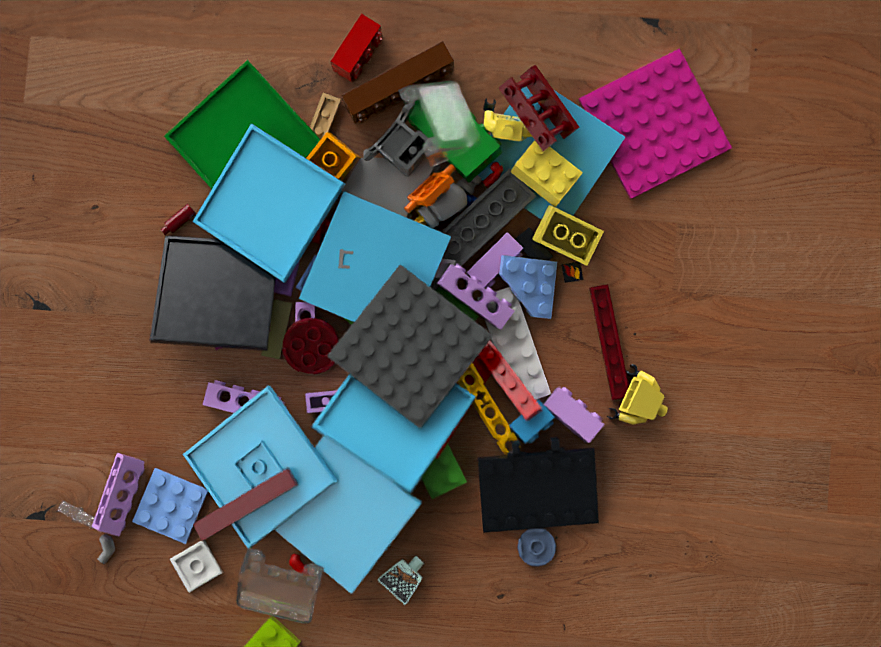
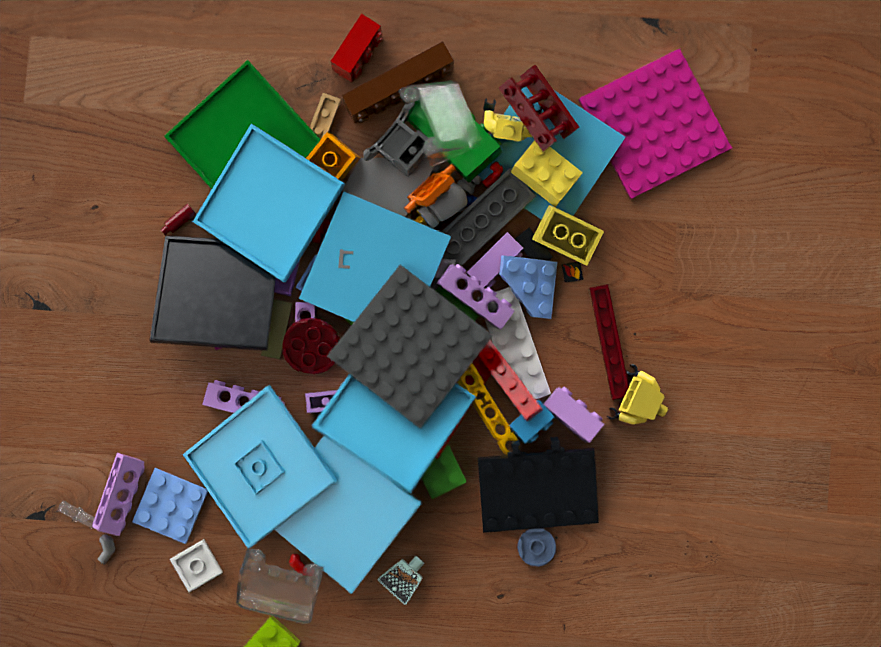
dark red tile [193,468,298,541] -> none

